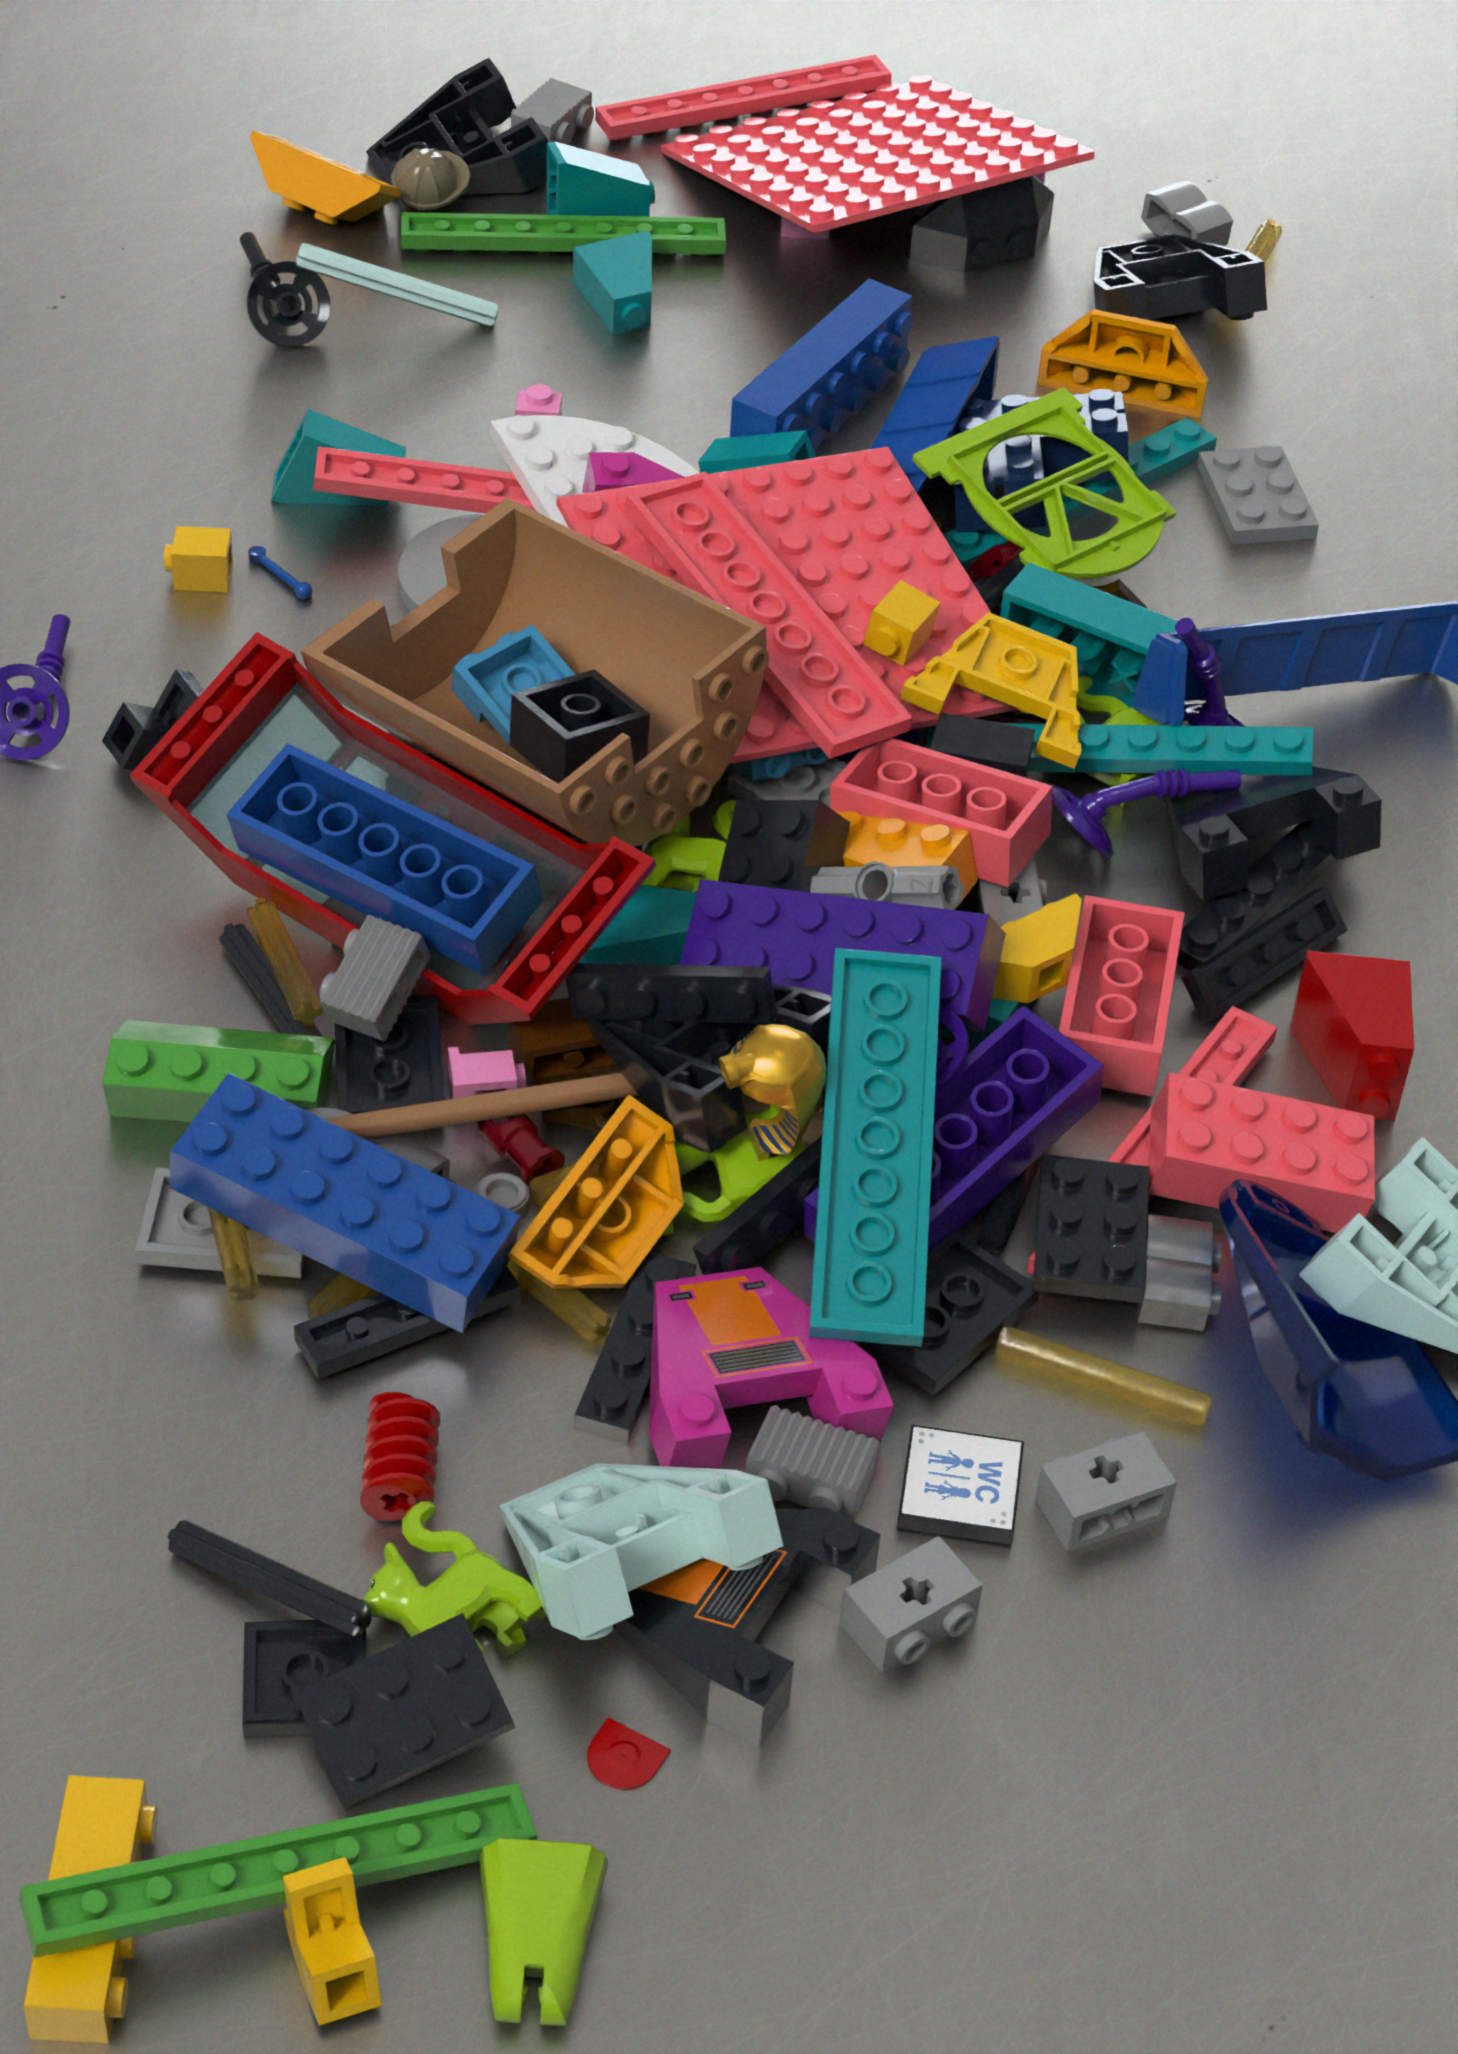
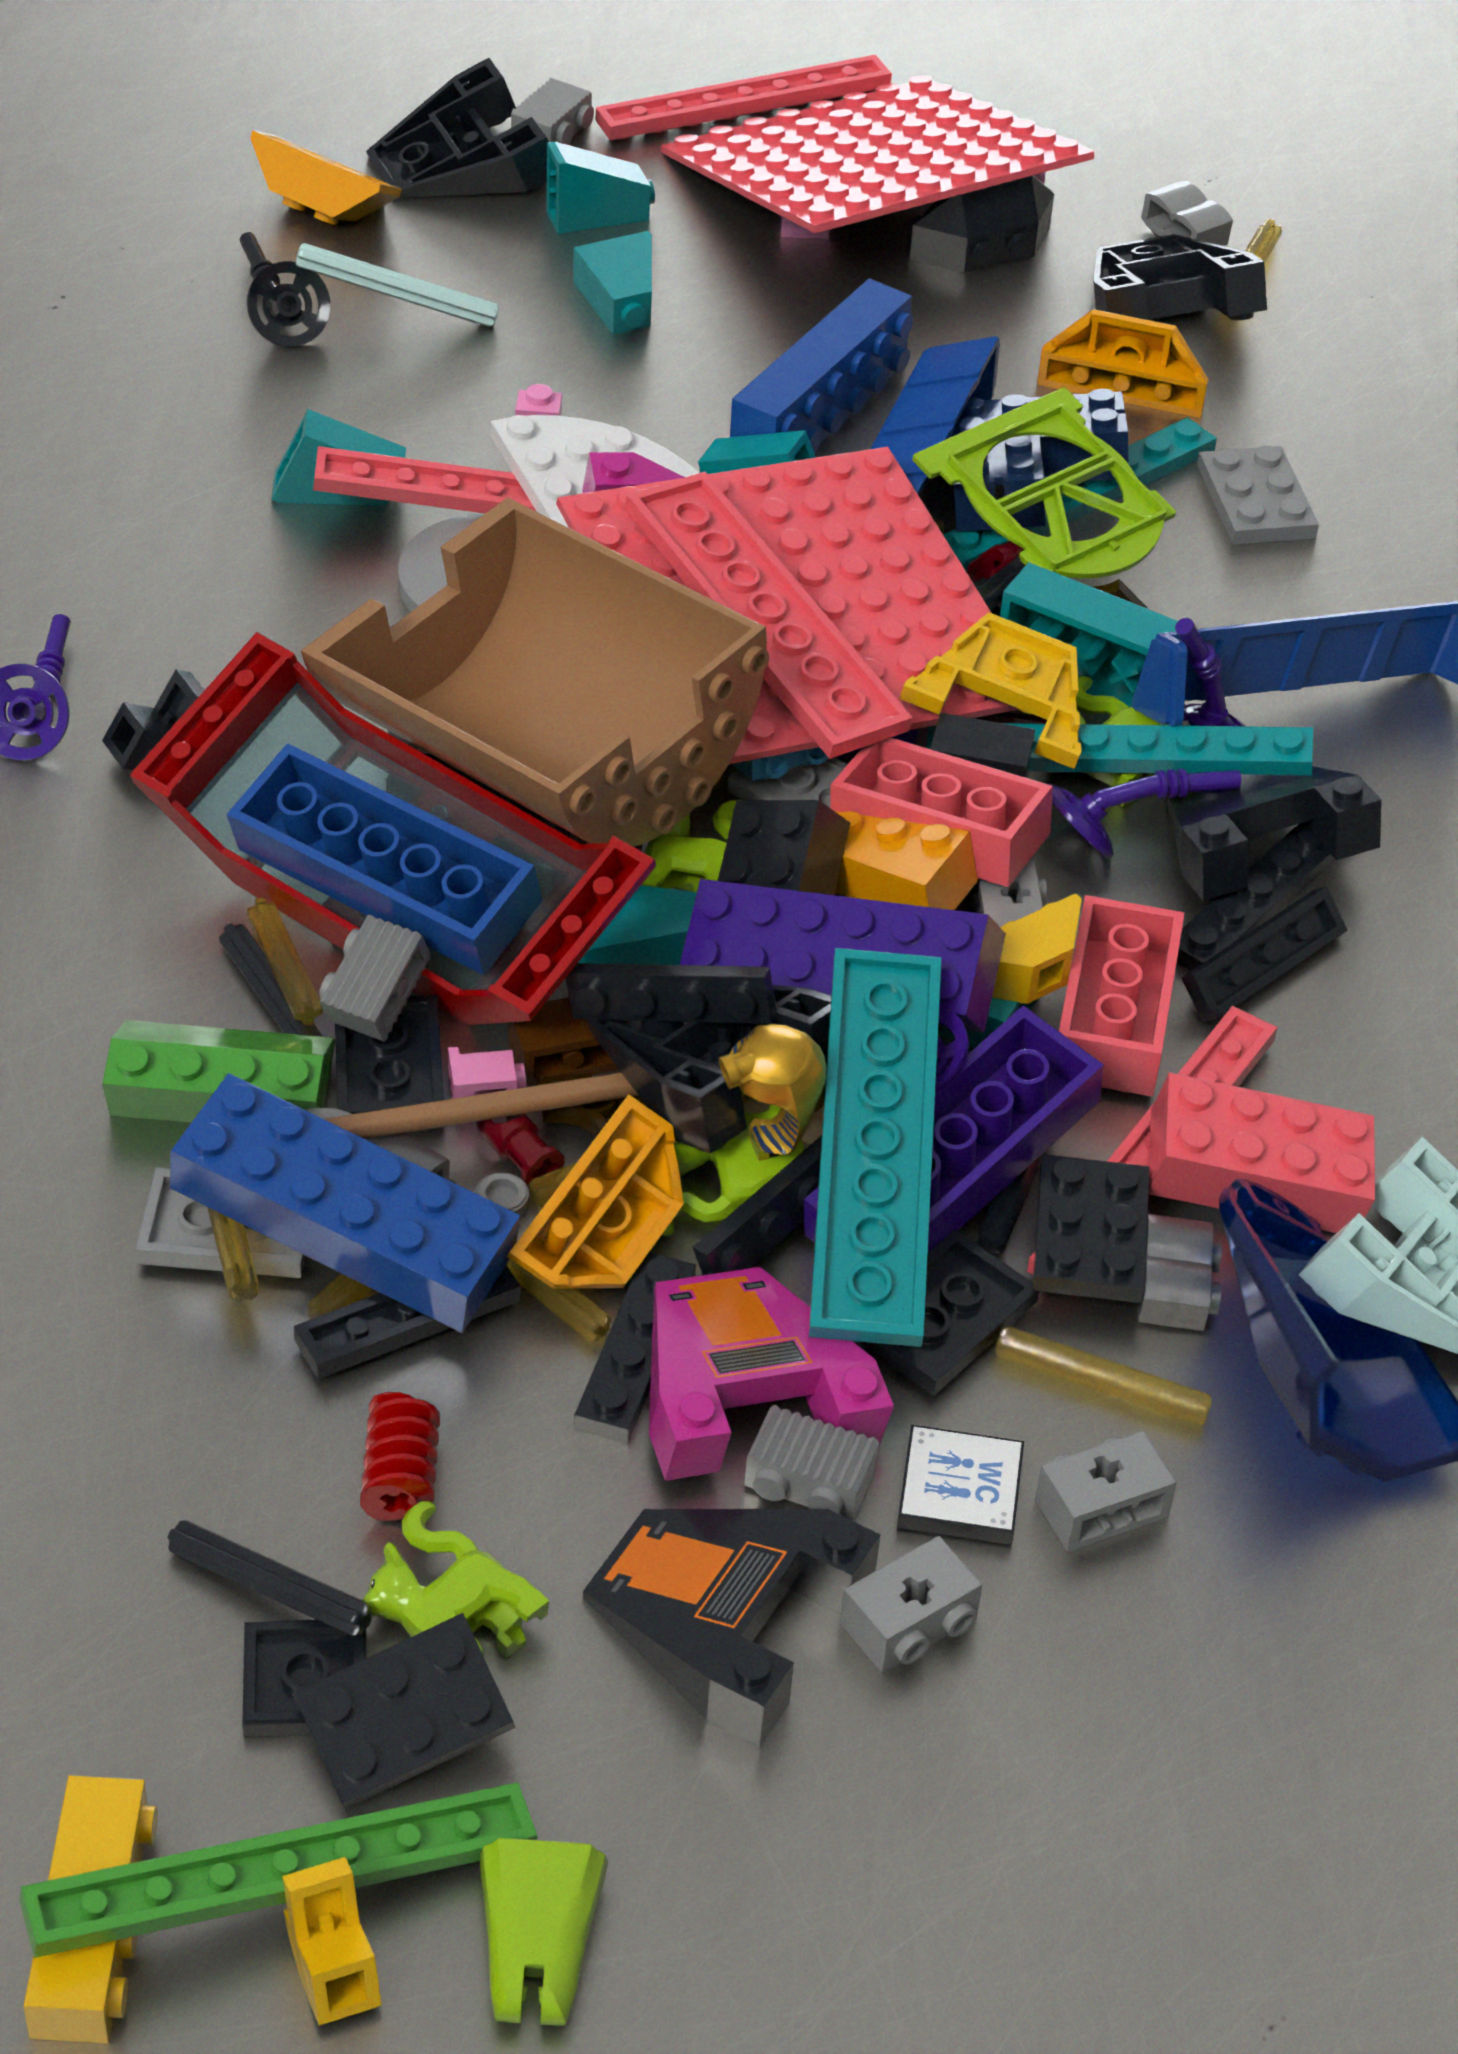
yellow brick [164,526,233,593] -> none
blue hinge [248,546,313,600] -> none
dark tan piece [391,148,470,213] -> none
bright green plate [401,212,726,256] -> none
dark azure plate [451,624,575,746] -> none
light aqua wedge [499,1463,784,1640] -> none
black brick [510,669,650,784] -> none
red piece [587,1717,671,1789] -> none
light grey piece [810,861,964,910] -> none
yellow brick [863,580,941,666] -> none
red slope [1290,950,1414,1121] -> none

